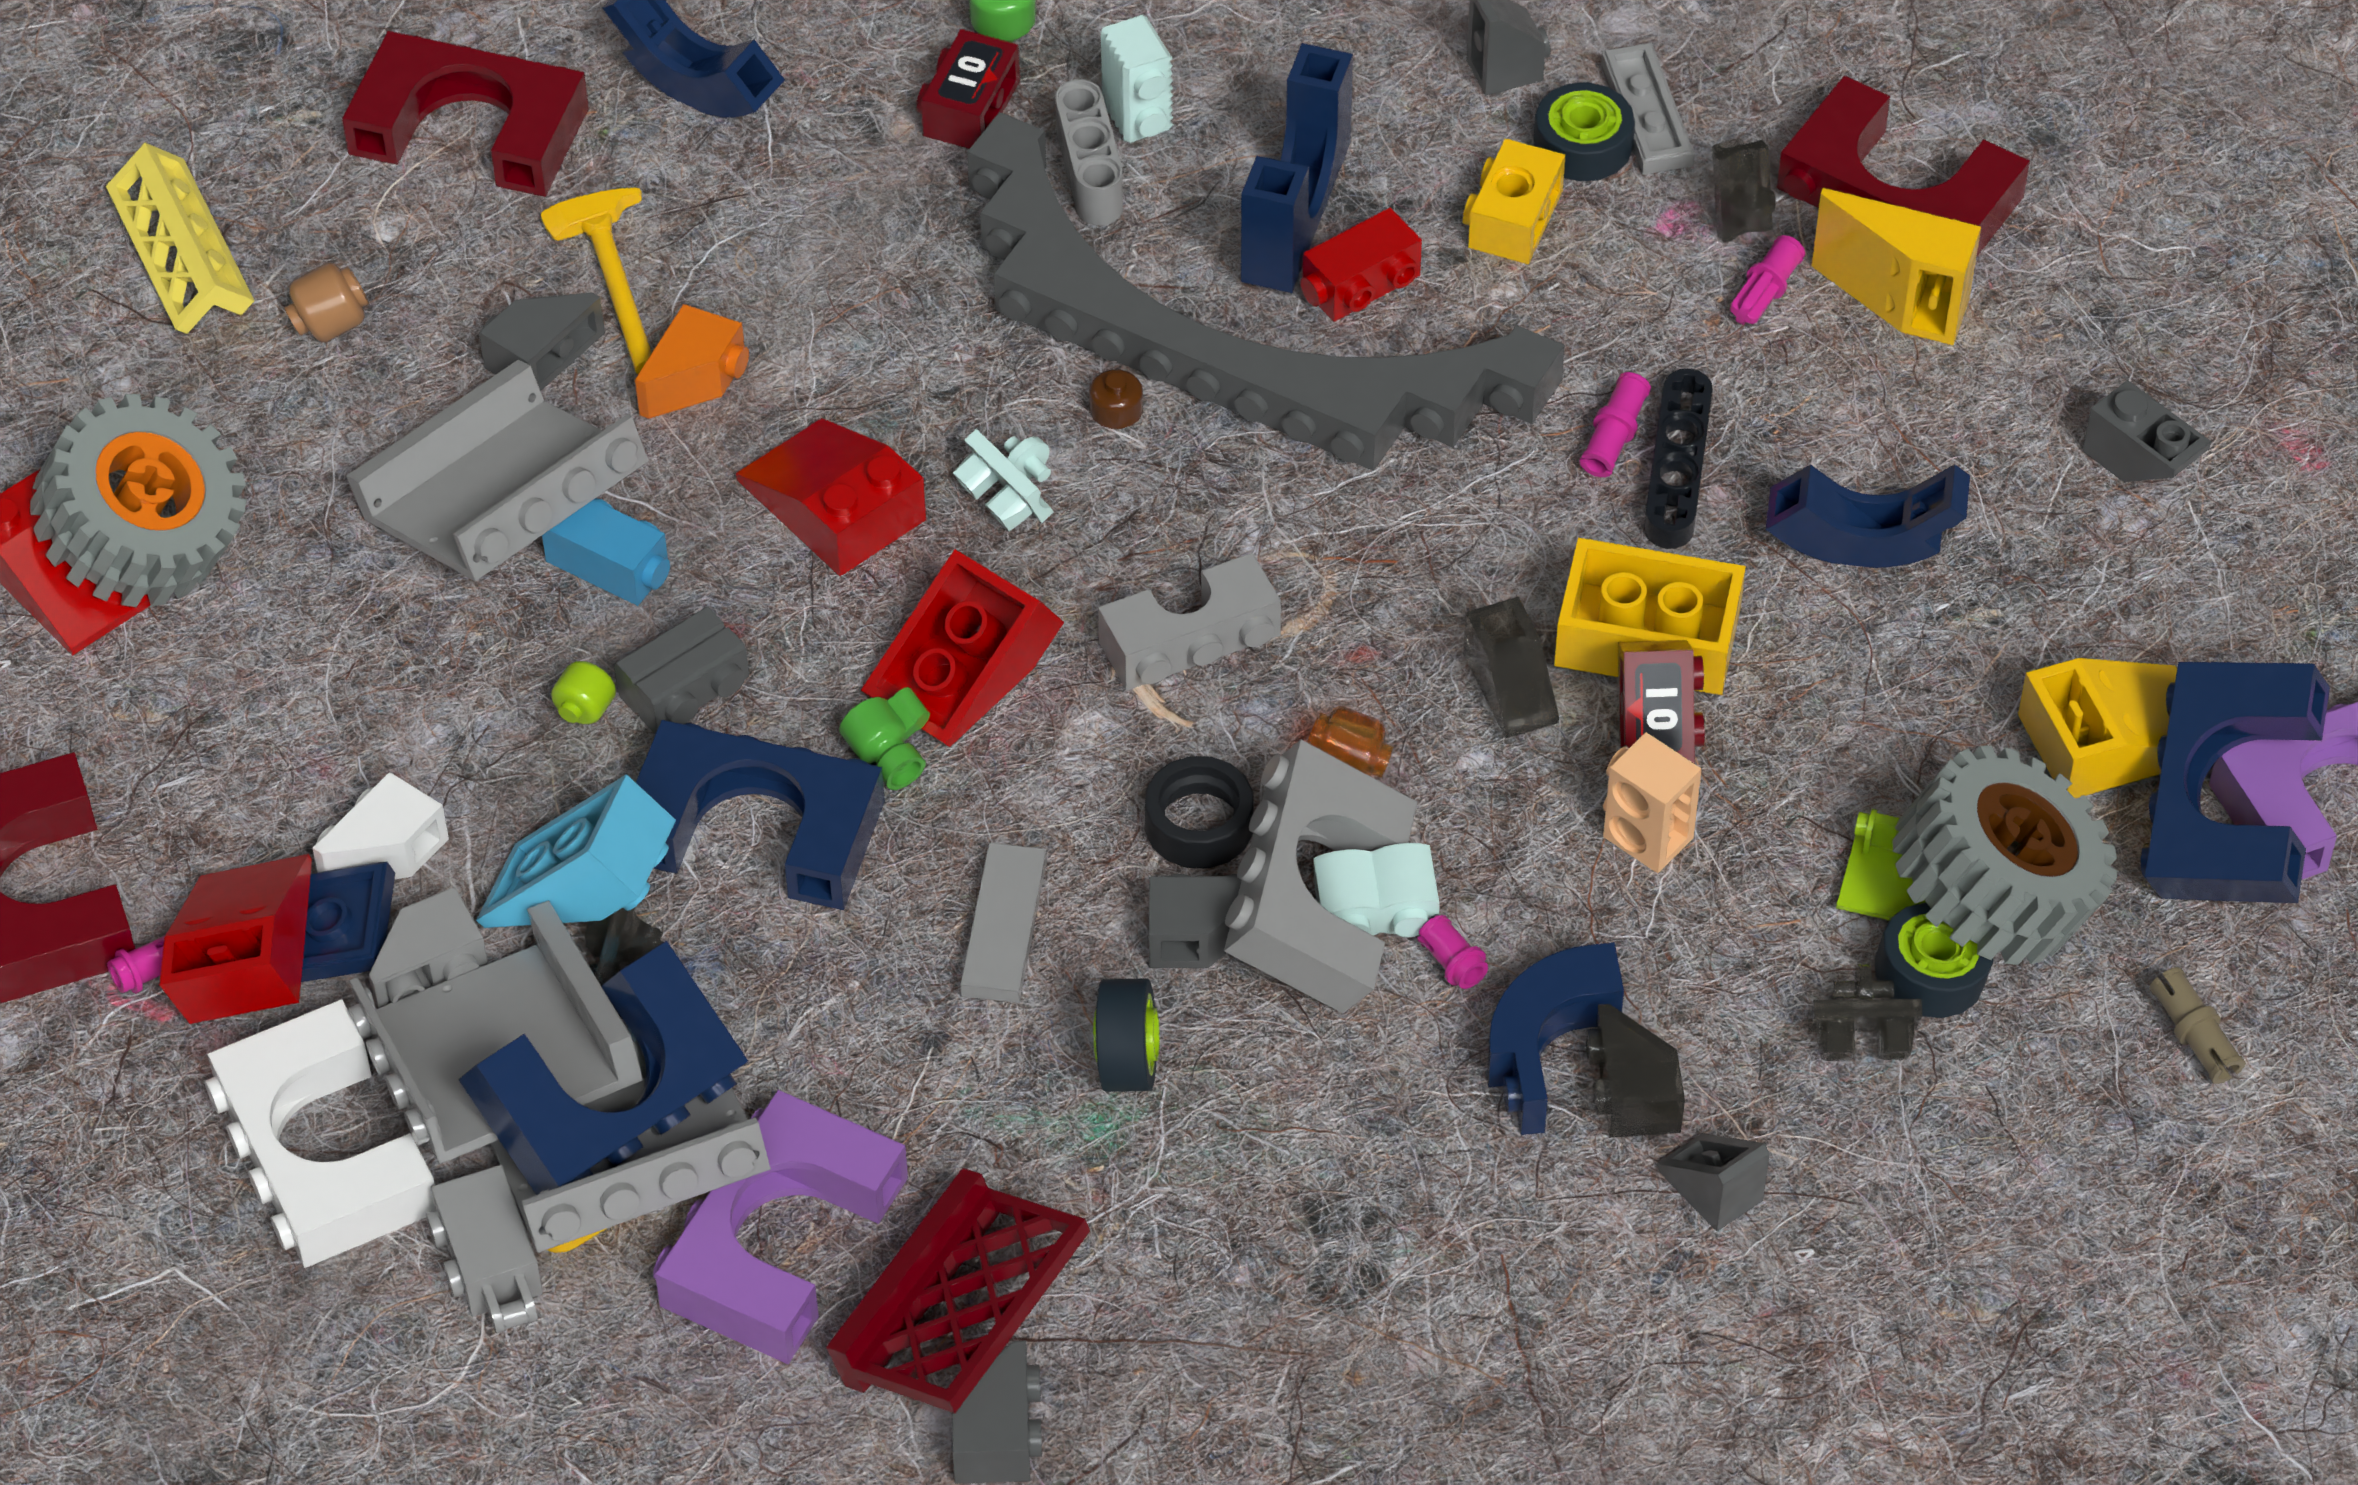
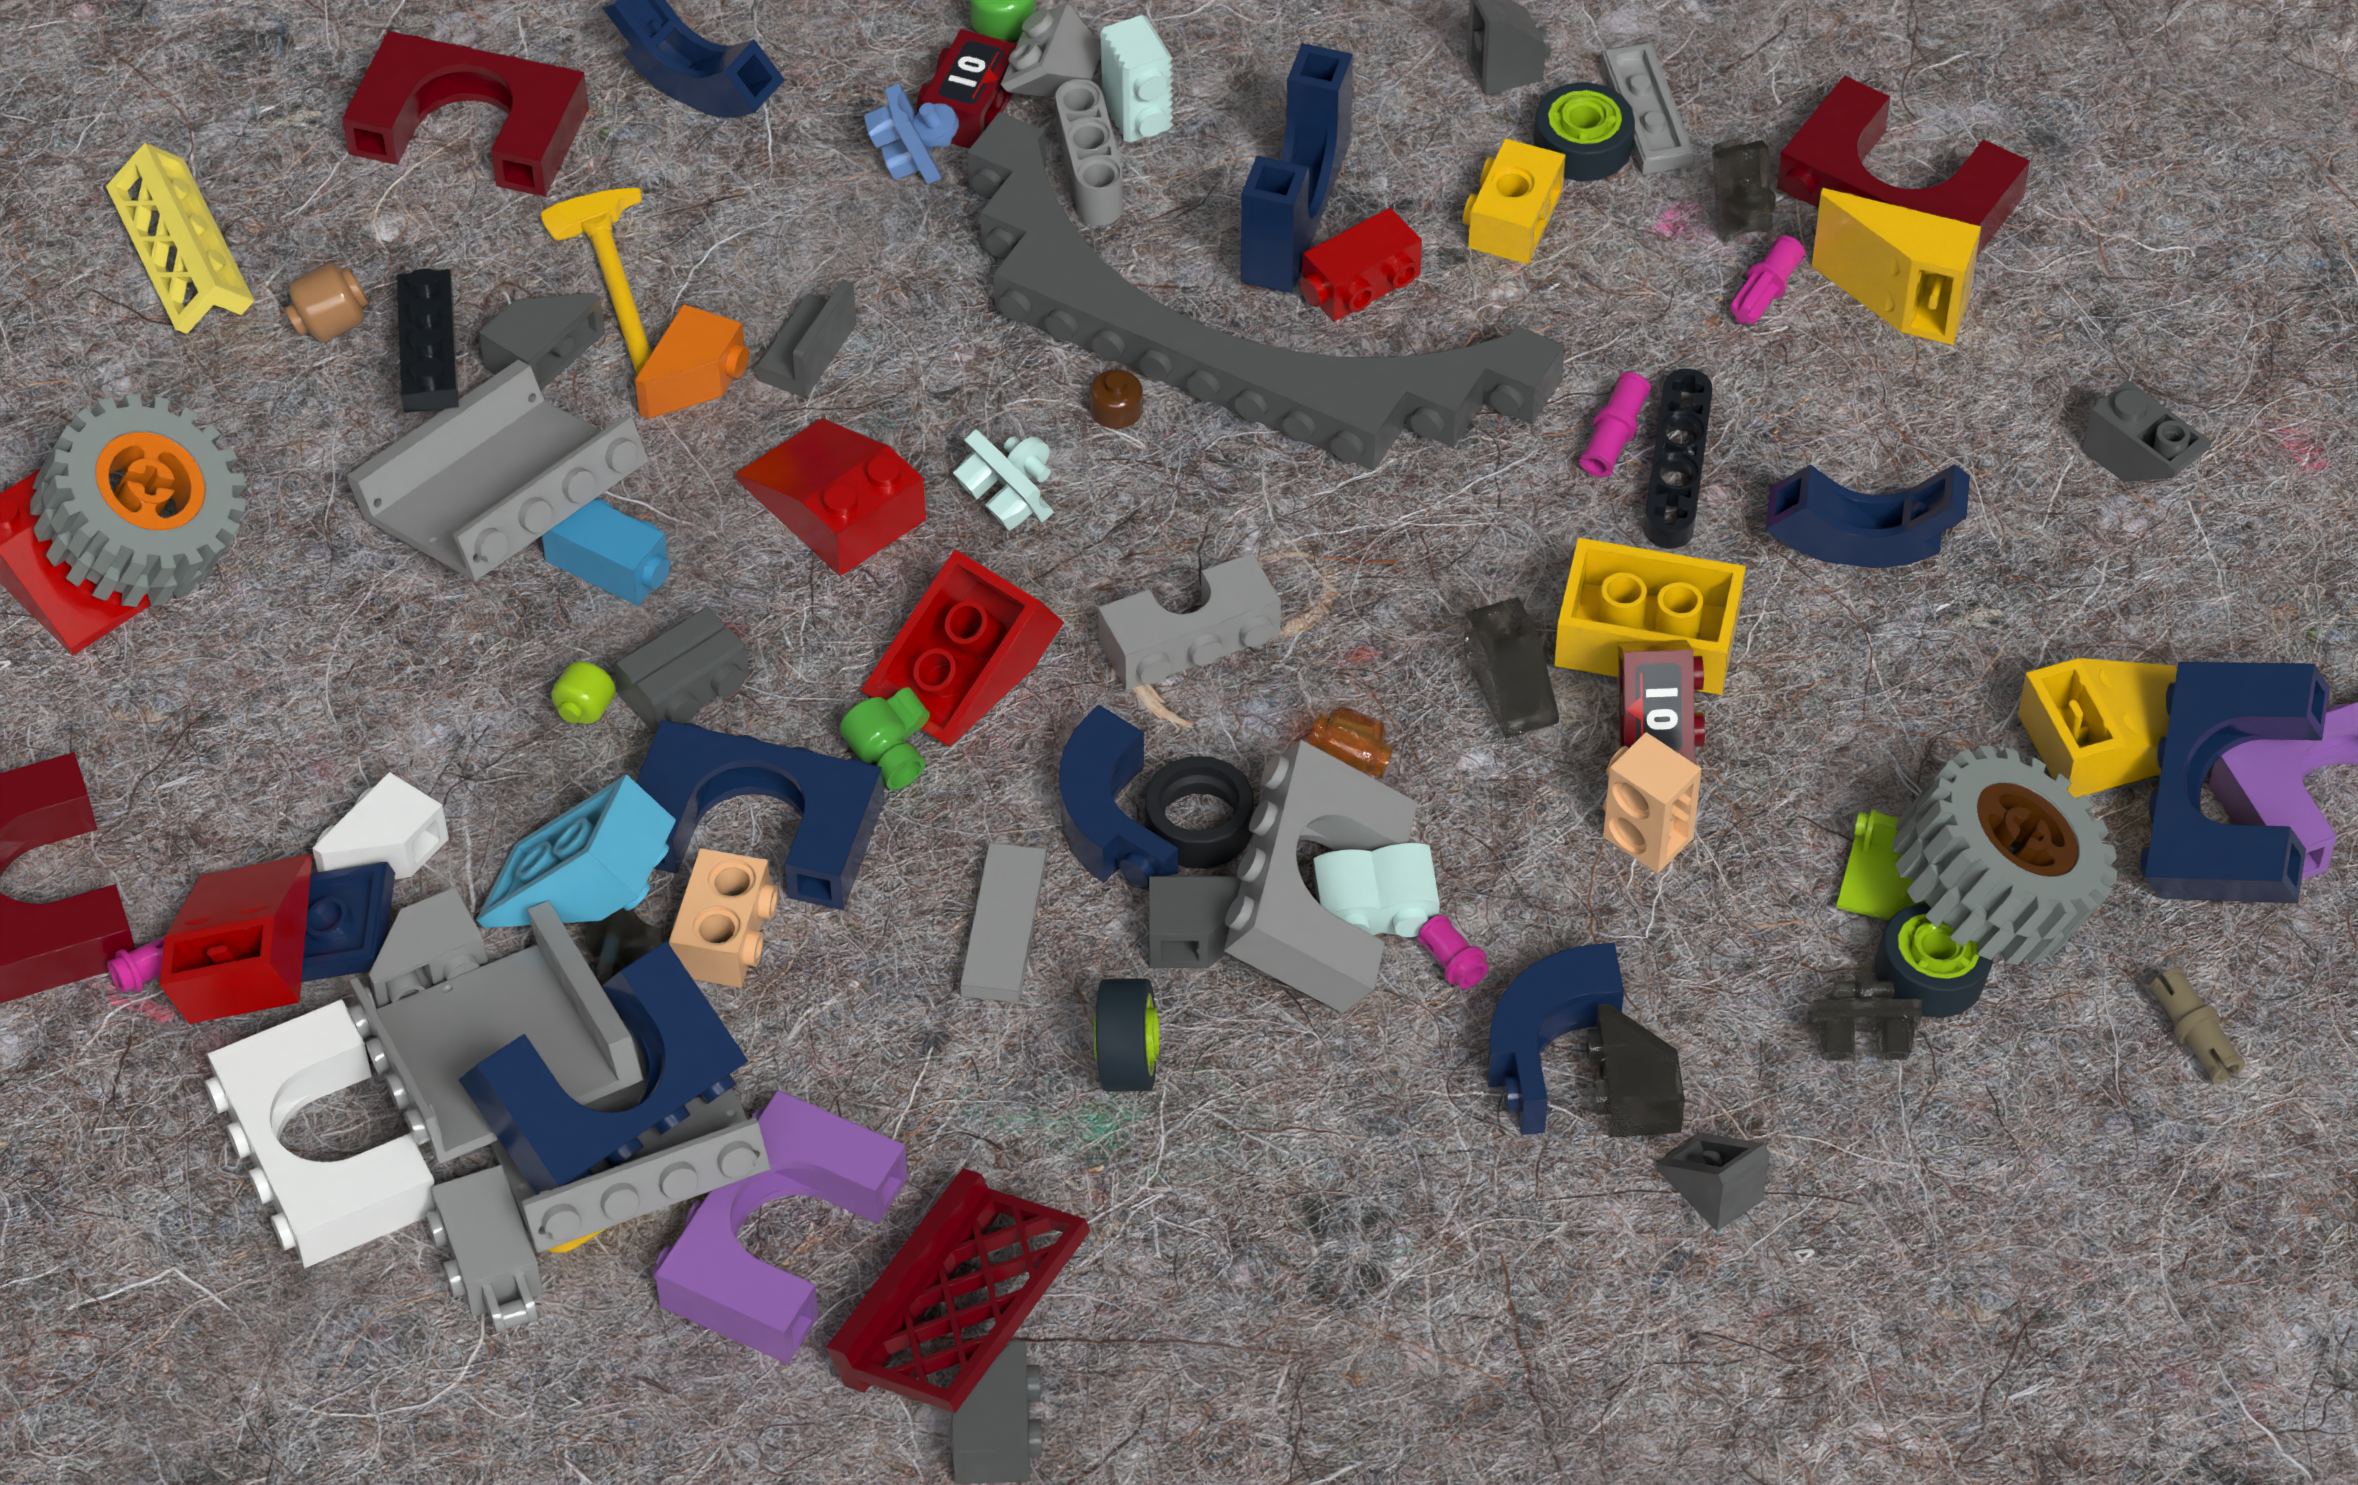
none -> black plate [397,268,459,413]
none -> light nougat brick [669,848,778,988]
none -> dark grey panel [757,280,857,398]
none -> medium blue hips [864,83,959,184]
none -> light grey slope [1001,3,1101,98]
none -> dark blue arch [1059,704,1178,888]

